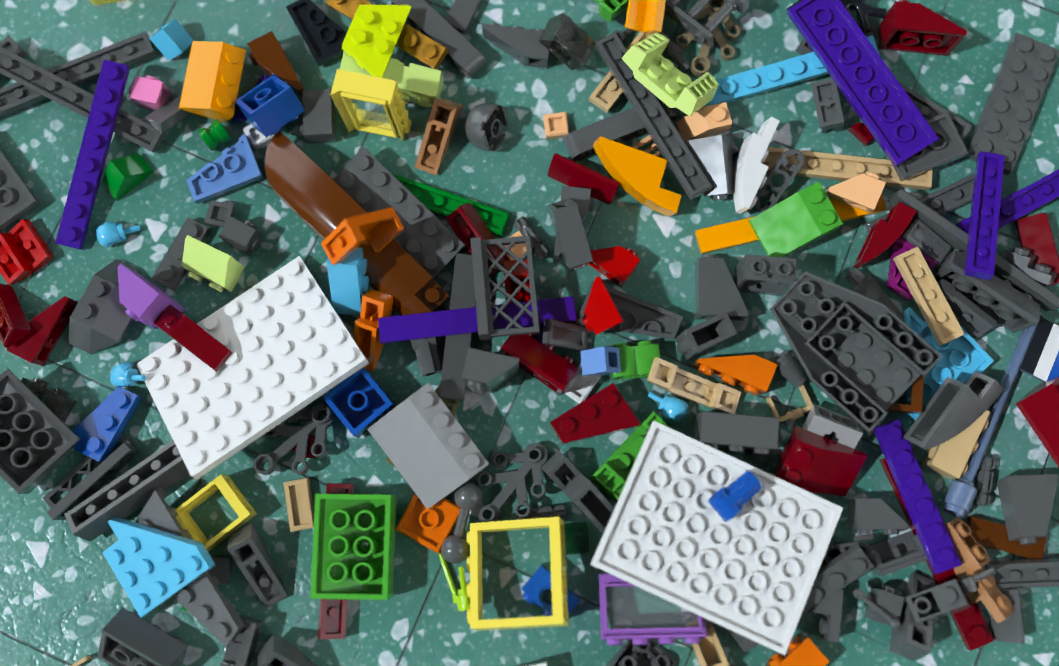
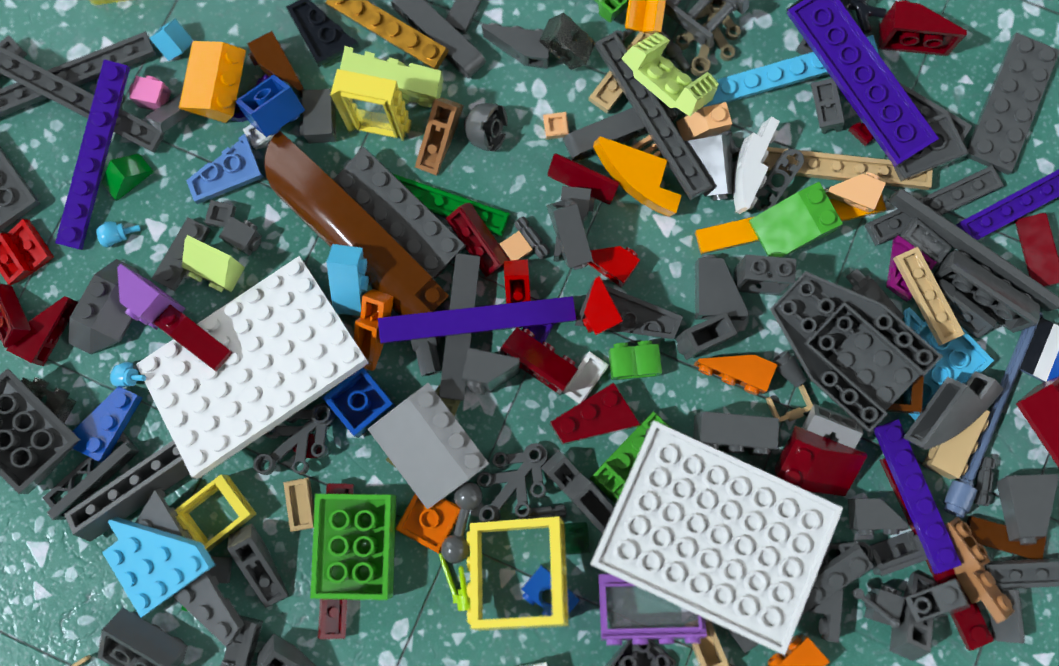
green wheel [198,119,232,151] -> none
orange panel [321,207,404,265] -> none
neon yellow wing [342,5,411,78] -> none
dark grey fence [470,236,539,341] -> none
dark grey tile [542,319,588,352] -> none
medium blue brick [580,346,621,377] -> none
tan slope [647,357,741,414] -> none
medium azure piece [648,391,689,424] -> none
blue piece [708,470,763,522] -> none
dark red slope [853,202,917,269] -> none
dark grey hand [960,567,996,593] -> none
dark purple plate [964,151,1005,280] -> none
dark grey slope [1004,246,1057,285] -> none

